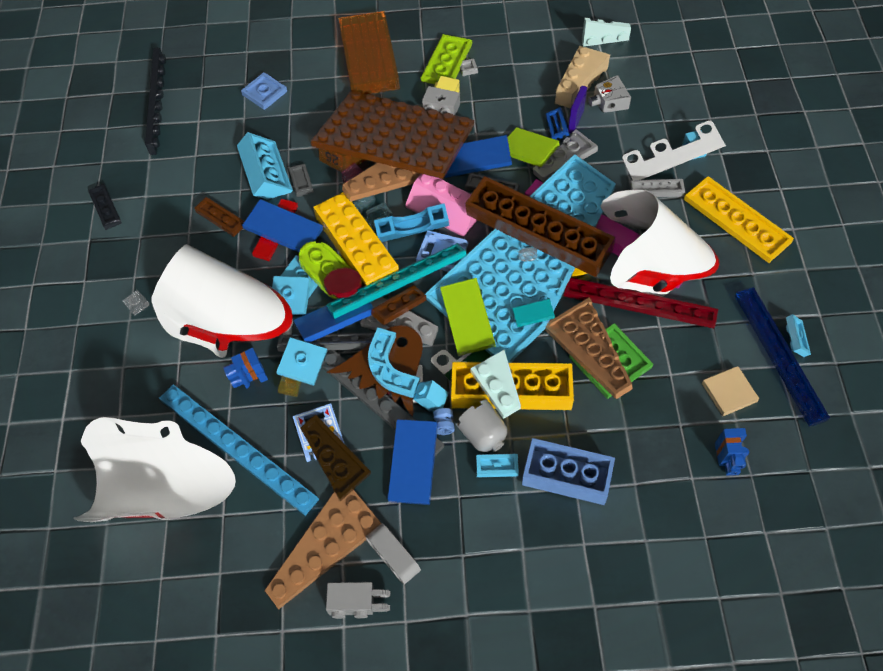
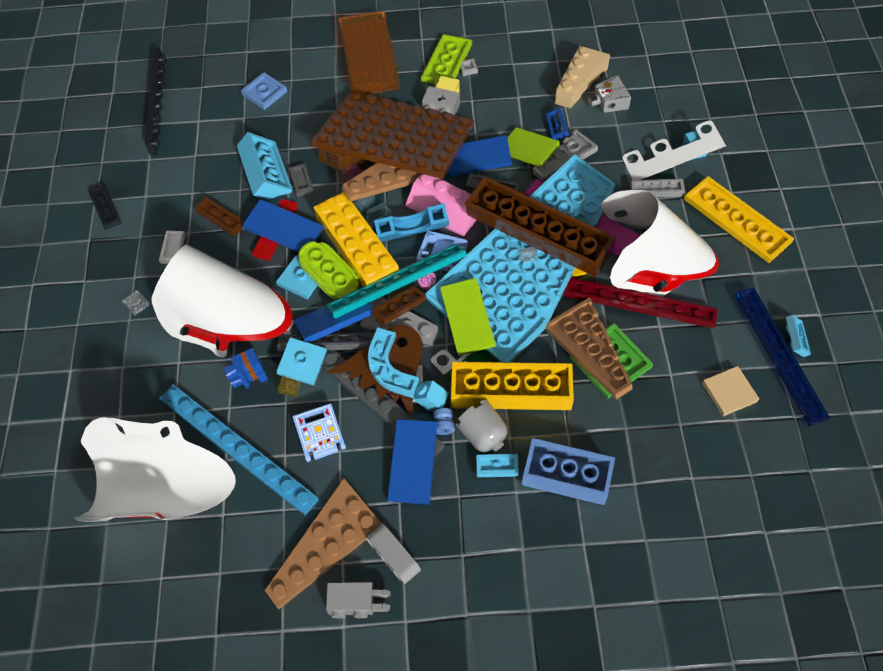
medium azure plate [272,276,311,315] -> none
dark brown wing [300,414,371,501] -> none
dark red tile [324,268,362,298] -> none
light aqua wing [470,350,521,419] -> none
teal tile [512,299,555,328] -> none
dark purple tile [568,86,587,134] -> none
light aqua wing [582,18,631,47] -> none
blue hips [715,428,750,475] -> none
none -> white tile [159,231,185,264]
none -> bright pink tile [418,273,436,290]

